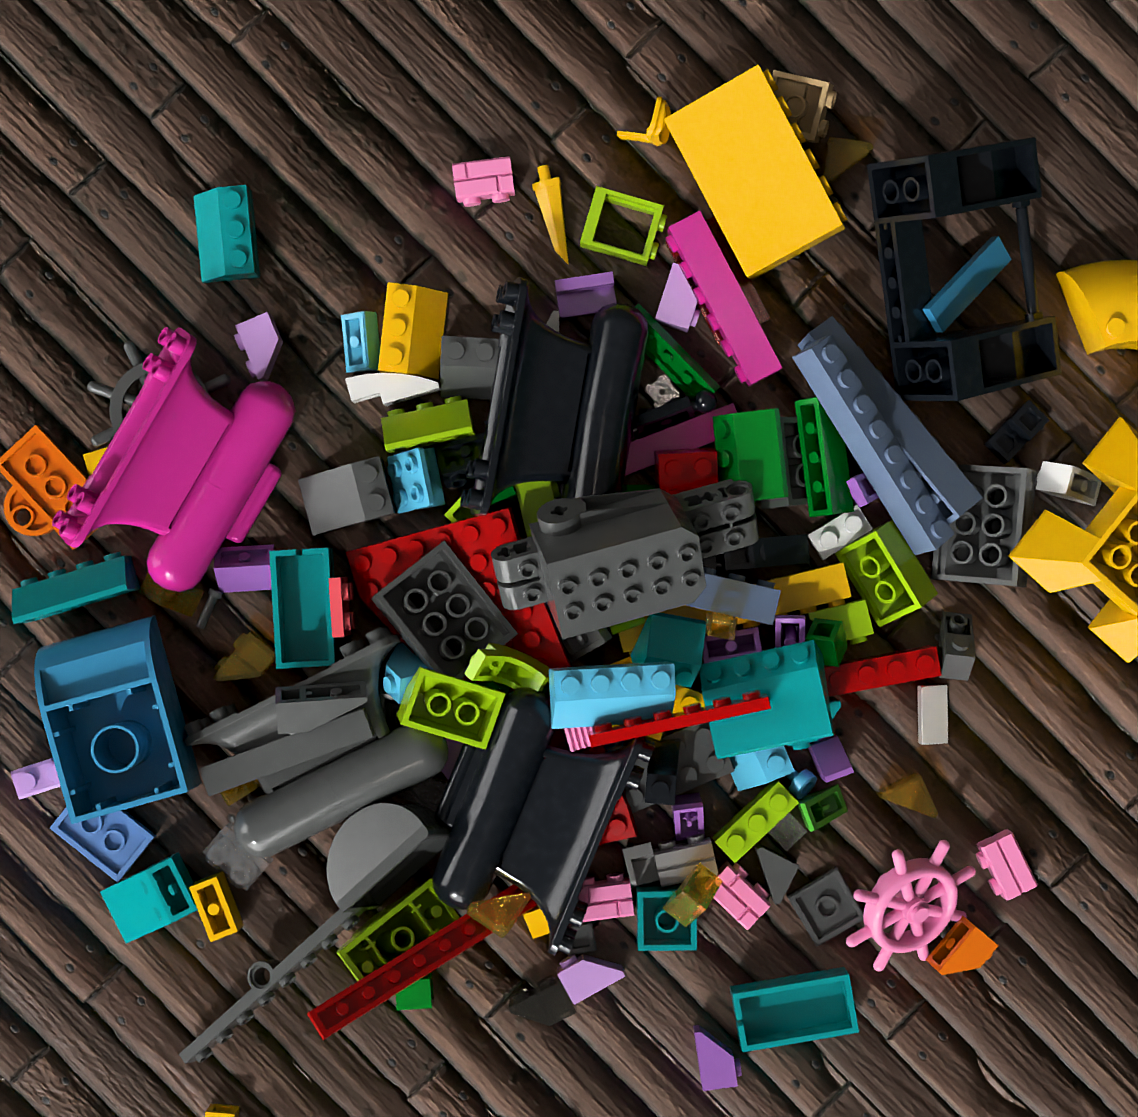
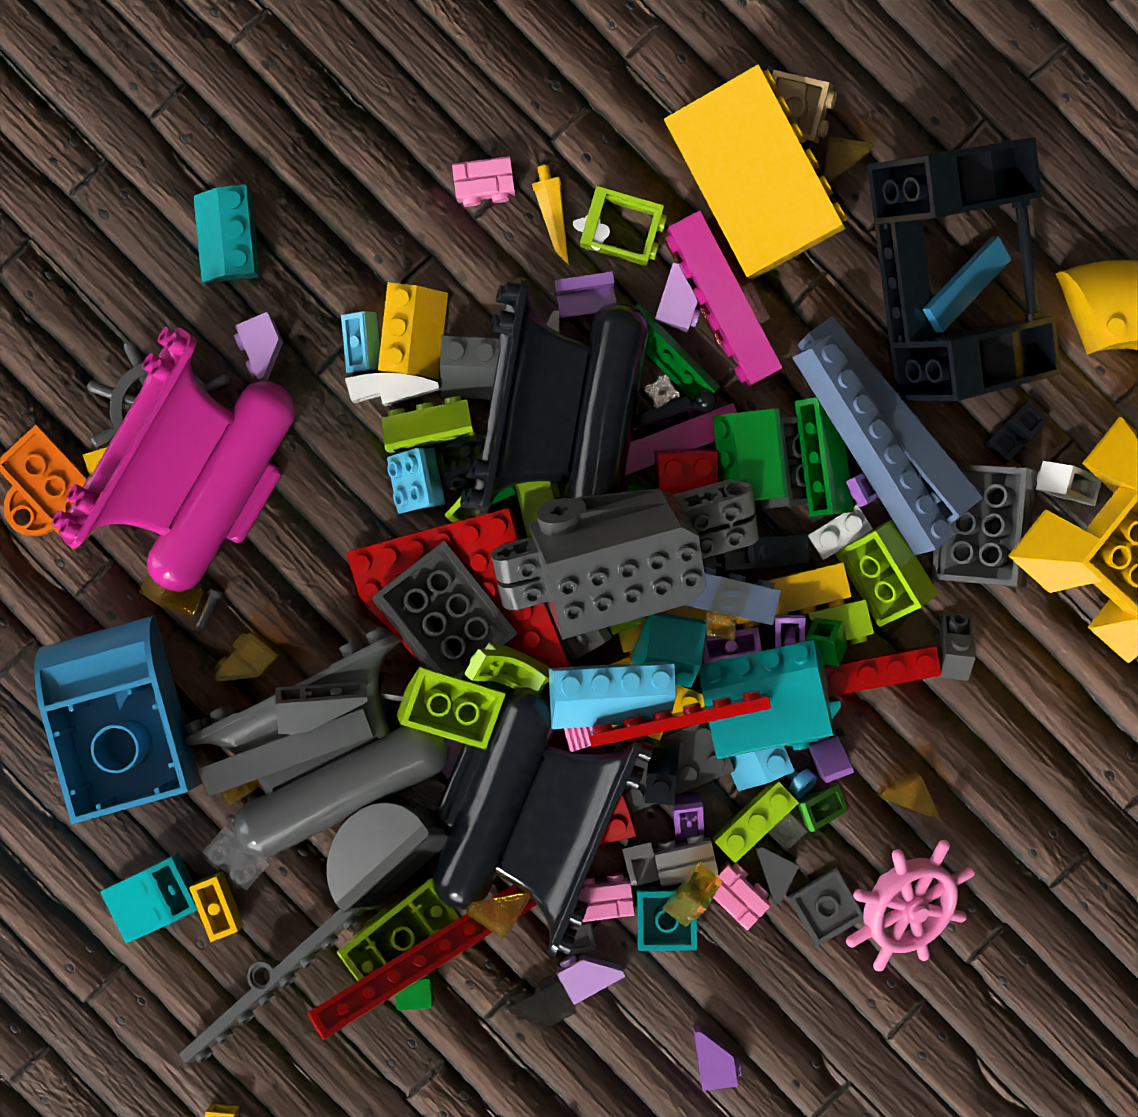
lavender brick [11,758,61,800] -> none
teal slope [12,552,141,624] -> none
medium blue plate [50,807,157,883] -> none
medium lavender panel [213,544,275,593] -> none
teal piece [269,548,339,669] -> none
dark grey slope [298,456,397,536] -> none
coral plate [328,577,355,638] -> none
medium azure slope [383,642,429,704] -> none
yellow slope [523,906,550,939] -> none
yellow piece [617,96,671,146] -> none
teal piece [730,967,859,1052] -> none
white slope [918,685,948,745] -> none
orange slope [925,915,999,975] -> none
bright pink brick [975,829,1038,900] -> none
none -> white sticker [573,215,610,251]

